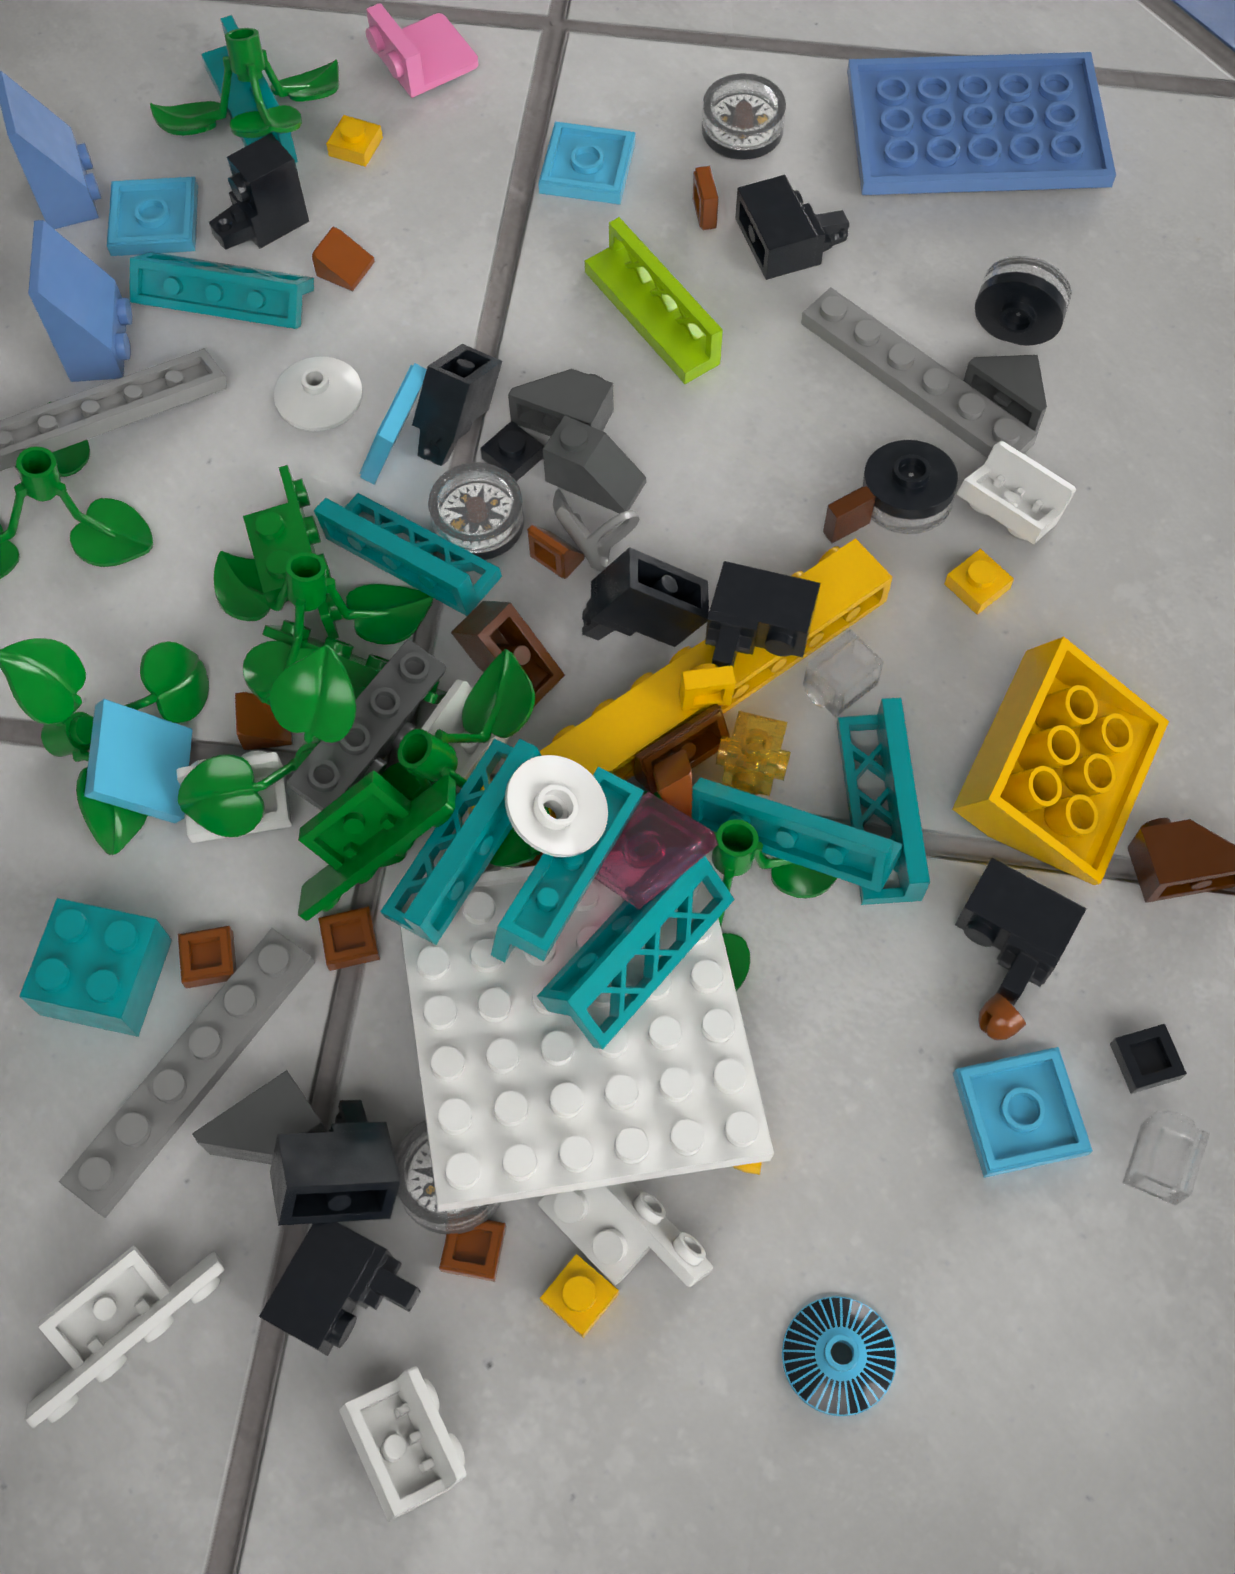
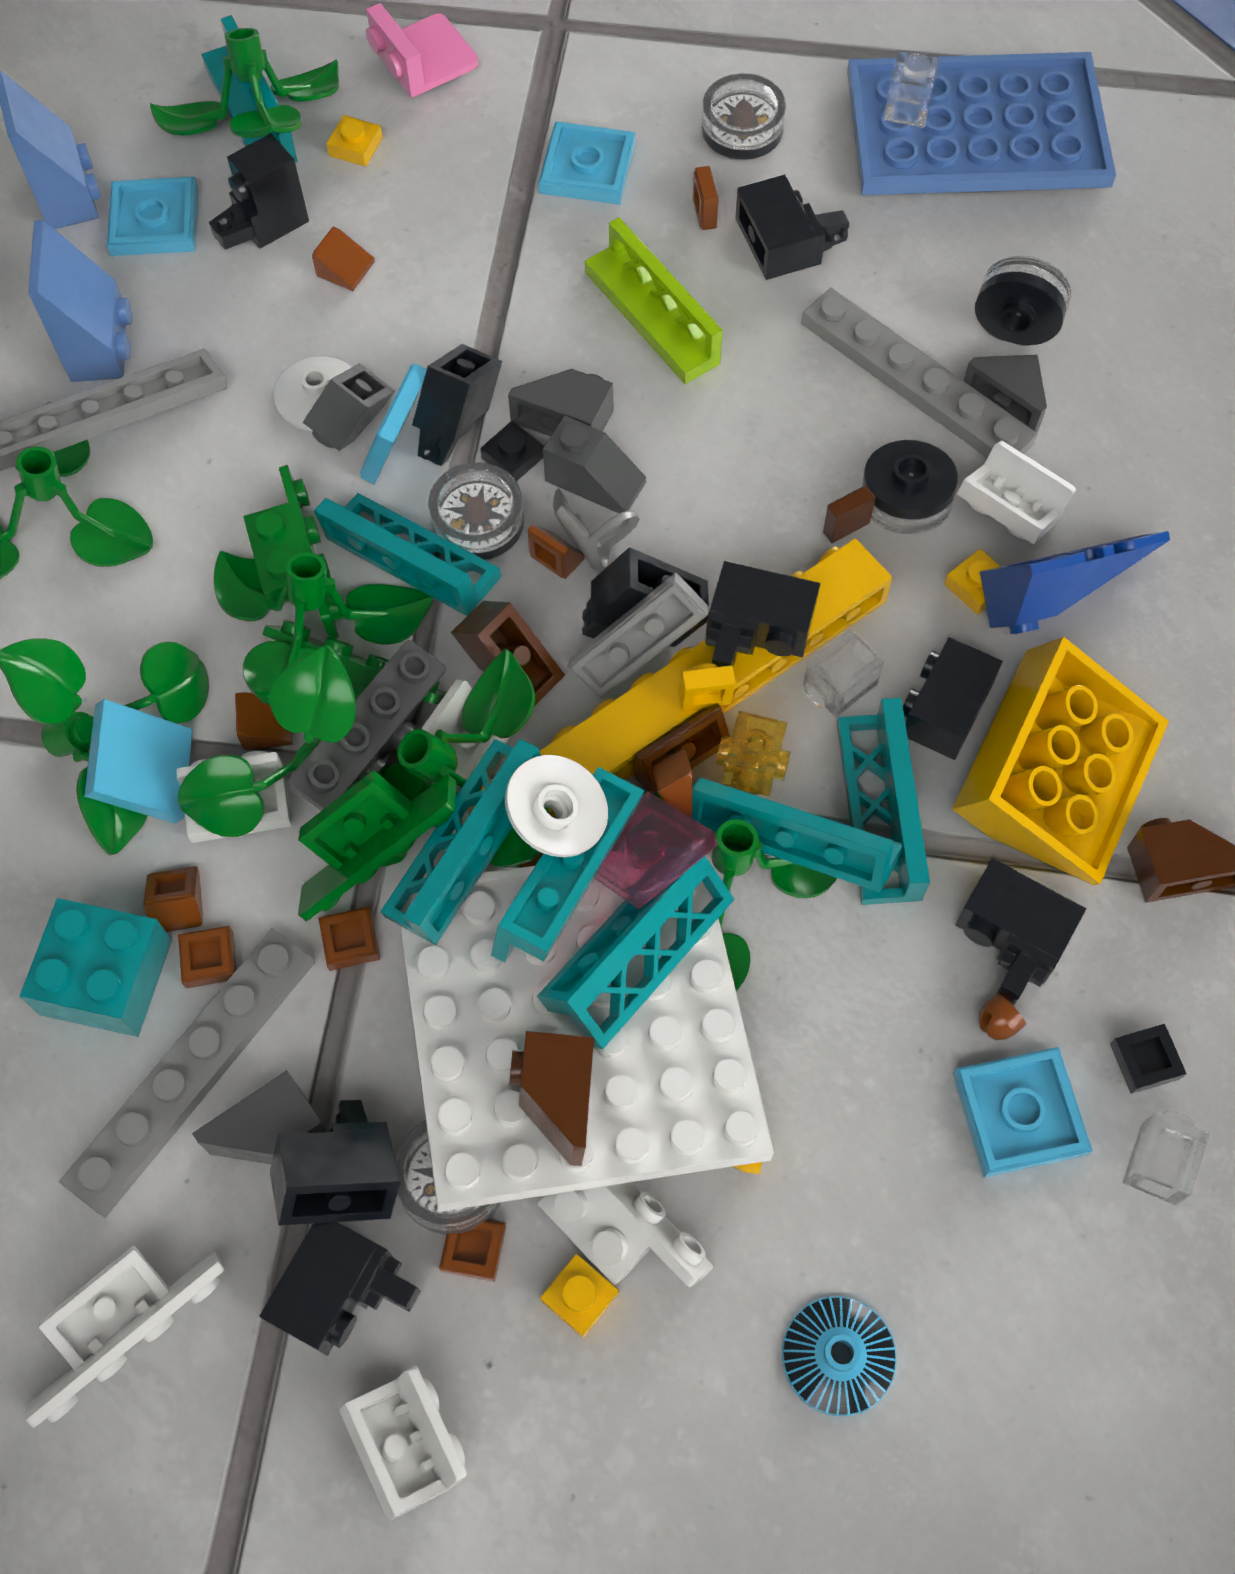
teal fence [130,252,314,329] -> none
none -> dark orange slope [143,866,203,932]
none -> dark grey slope [302,363,395,451]
none -> reddish brown slope [509,1031,594,1166]
none -> light grey tile [567,573,709,699]
none -> clear brick [884,51,940,128]
none -> black brick [903,637,1003,760]
none -> blue wedge [980,531,1170,634]

